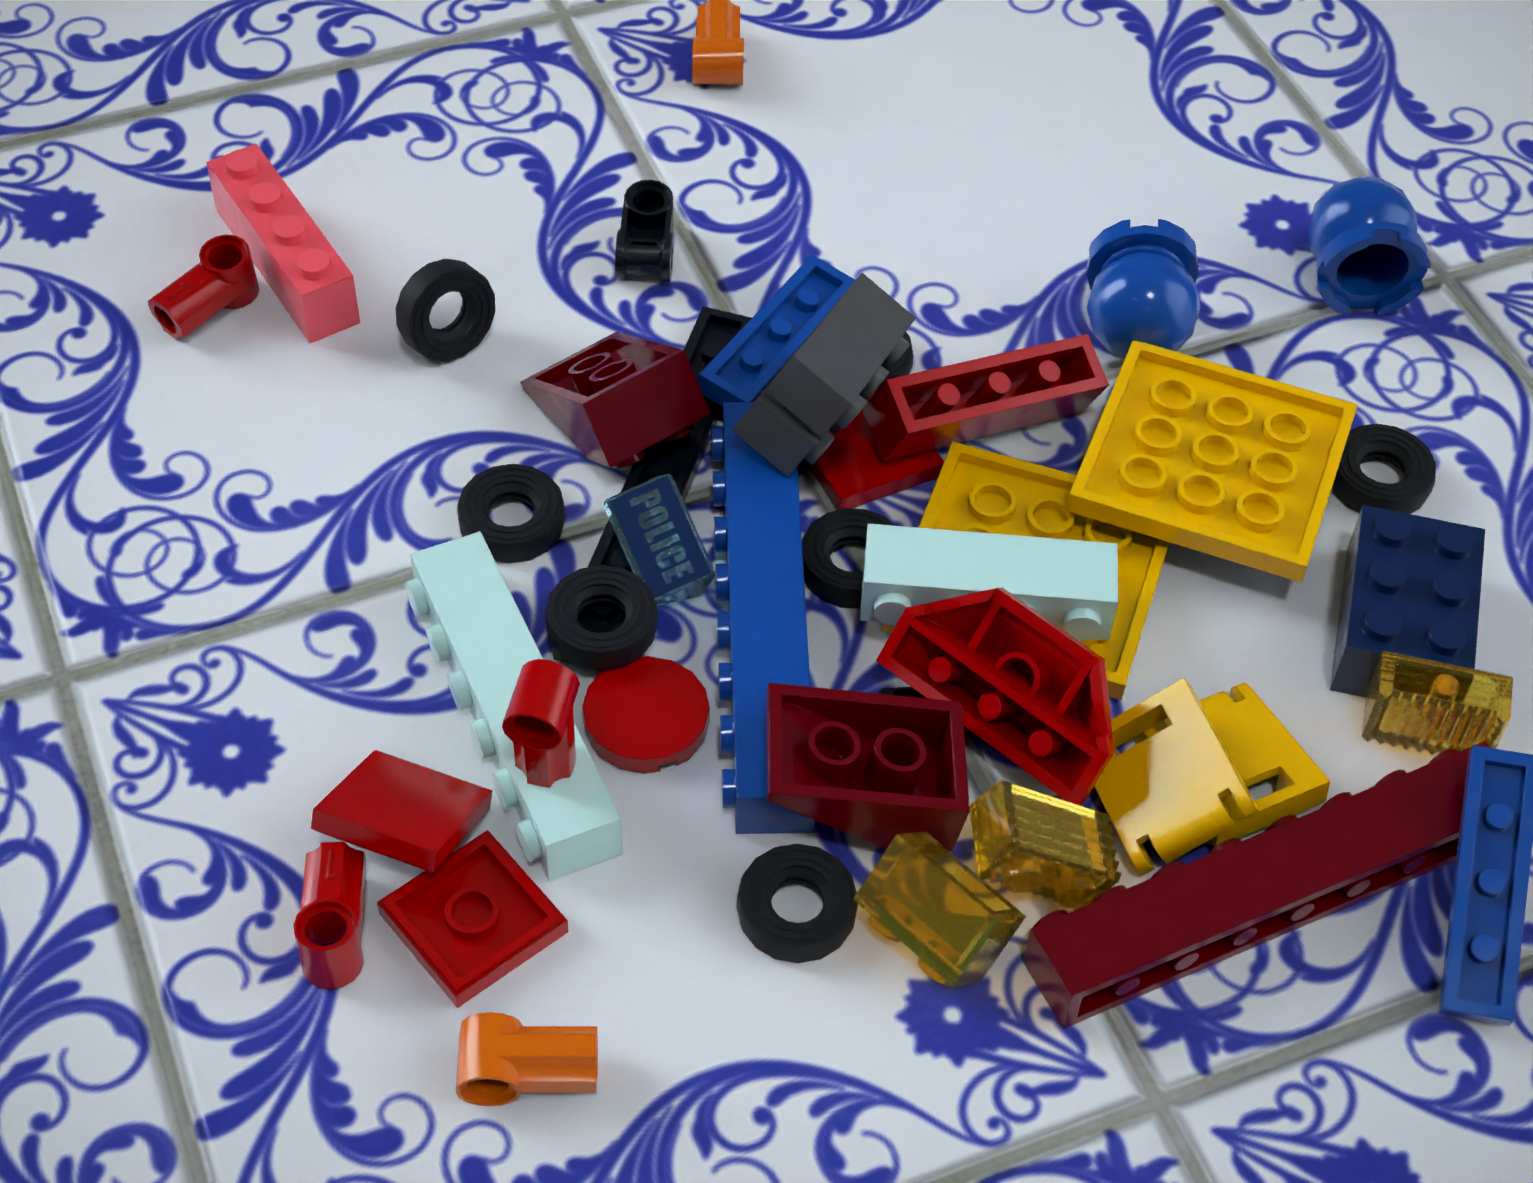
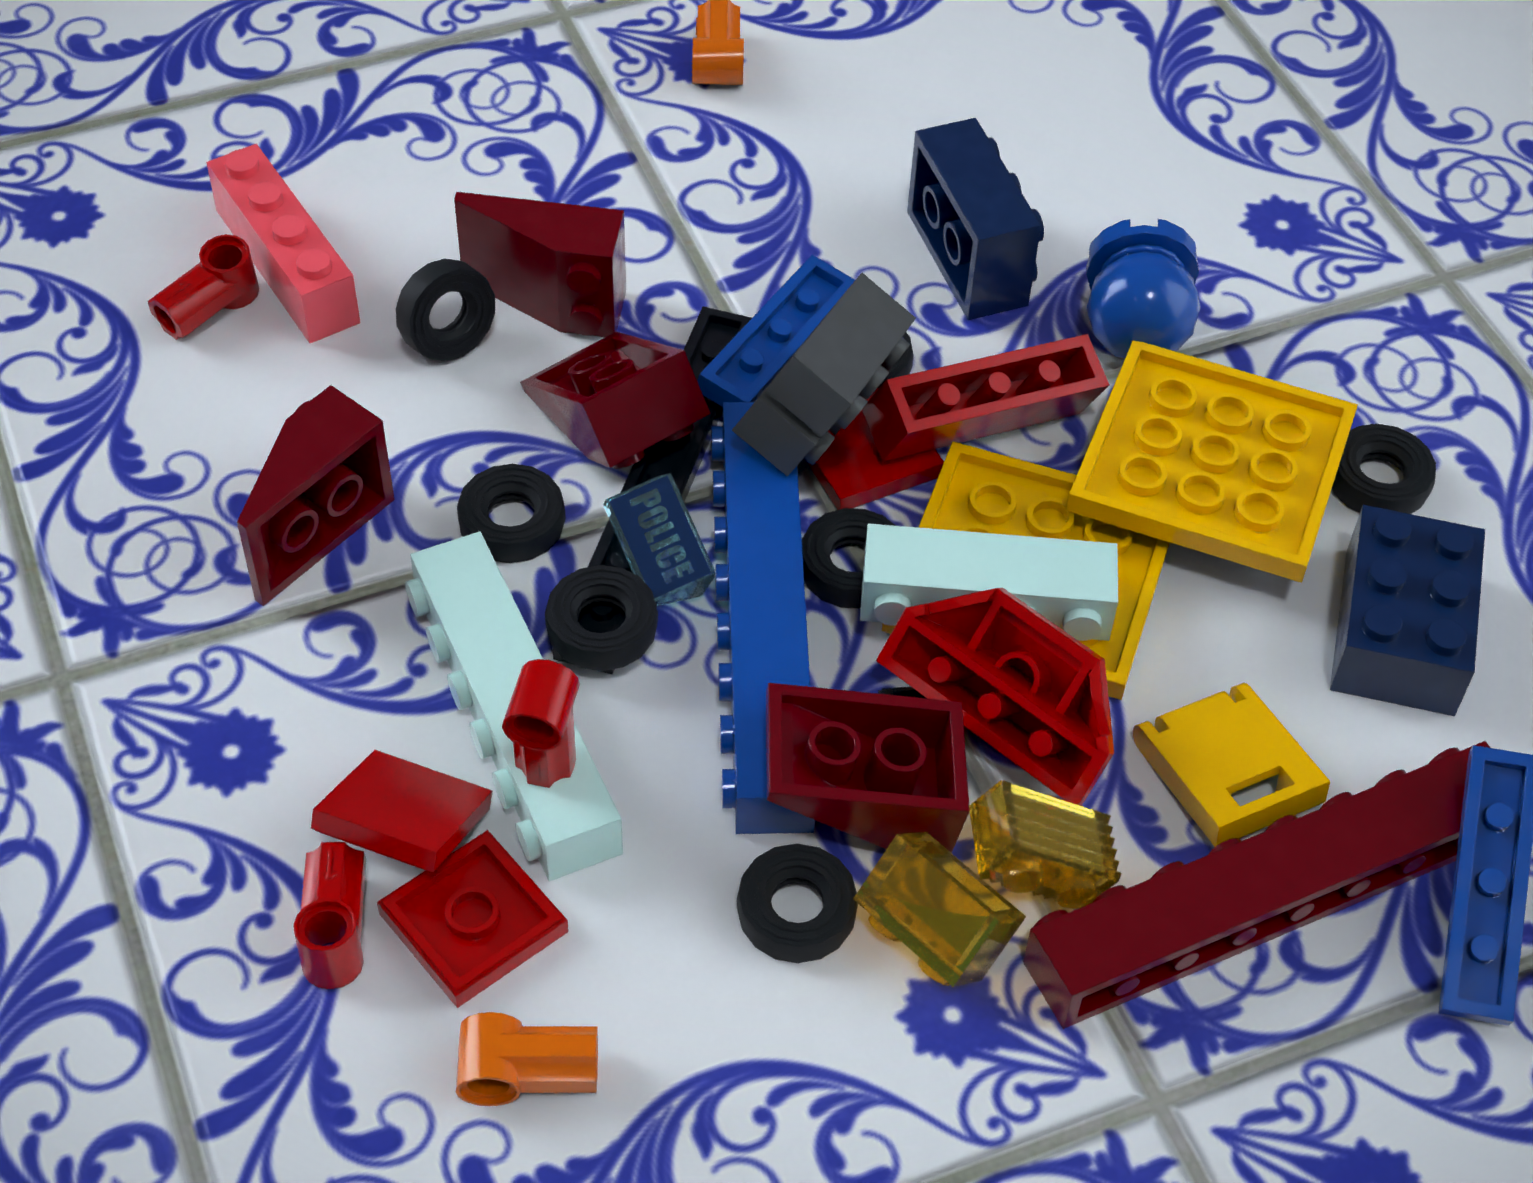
red tile [582,656,710,773] -> none
black piece [615,180,674,283] -> none
yellow container [1094,678,1259,875] -> none
blue tile [1308,176,1431,316] -> none
clear yellow brick [1362,650,1513,755] -> none
none -> dark red slope [237,385,395,606]
none -> dark red slope [454,192,626,337]
none -> dark blue brick [907,118,1044,320]

